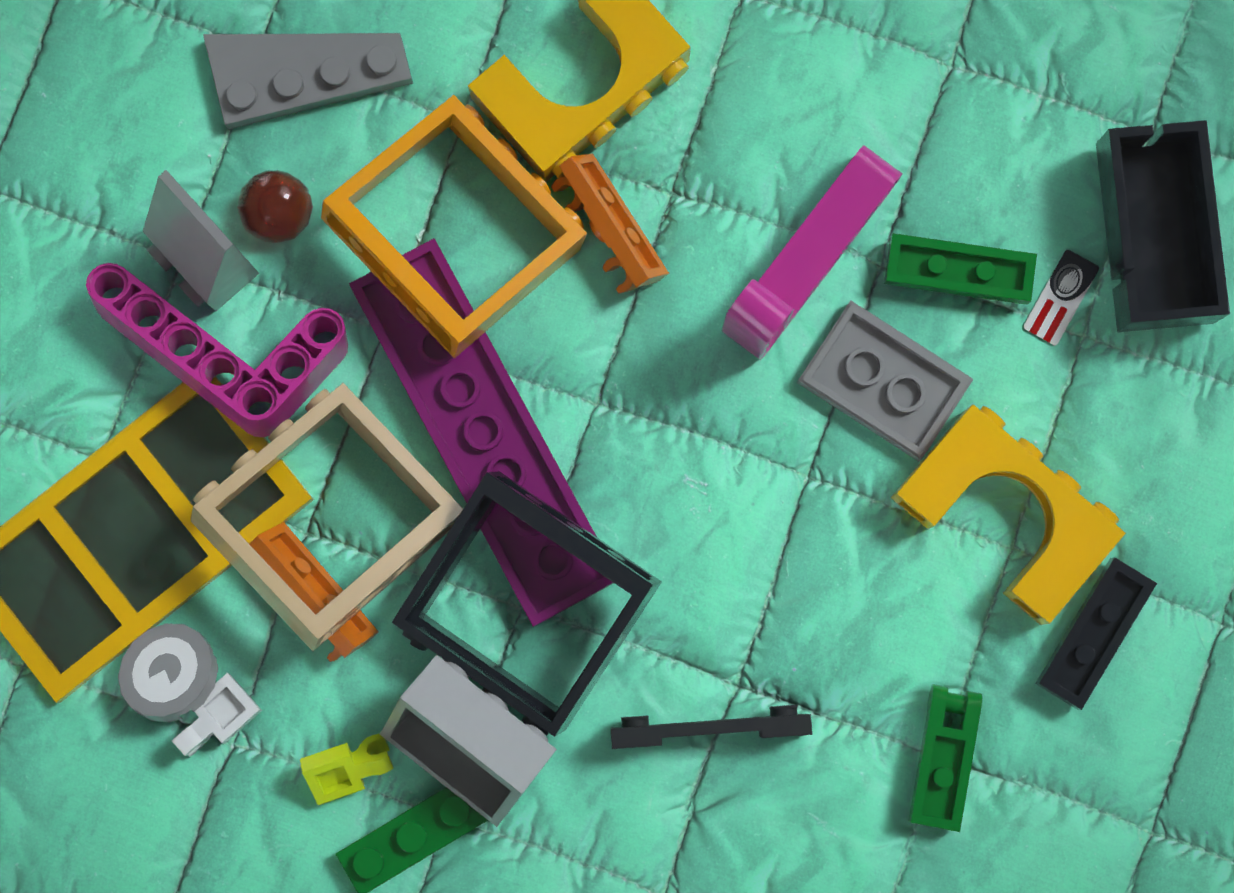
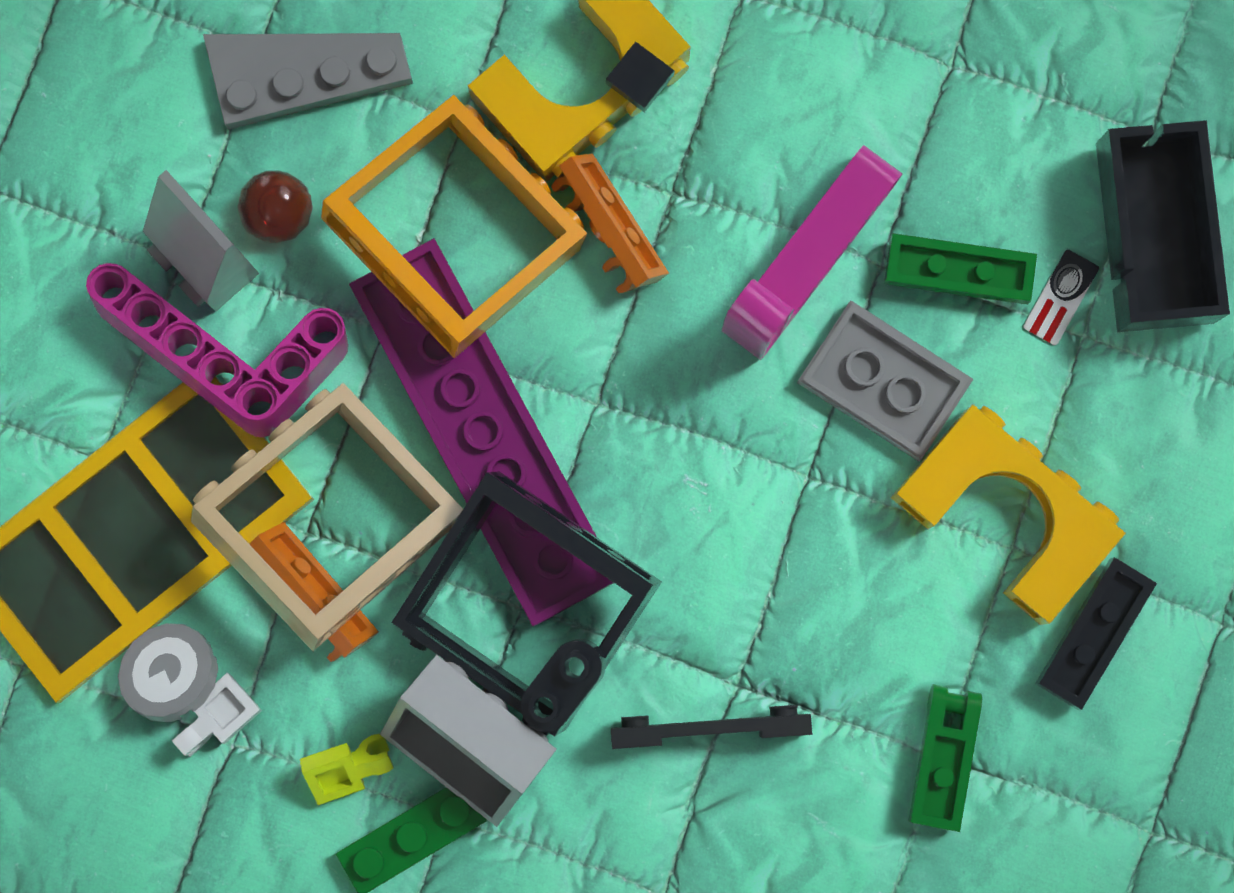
none -> black plate [521,639,606,732]
none -> black tile [606,41,674,113]

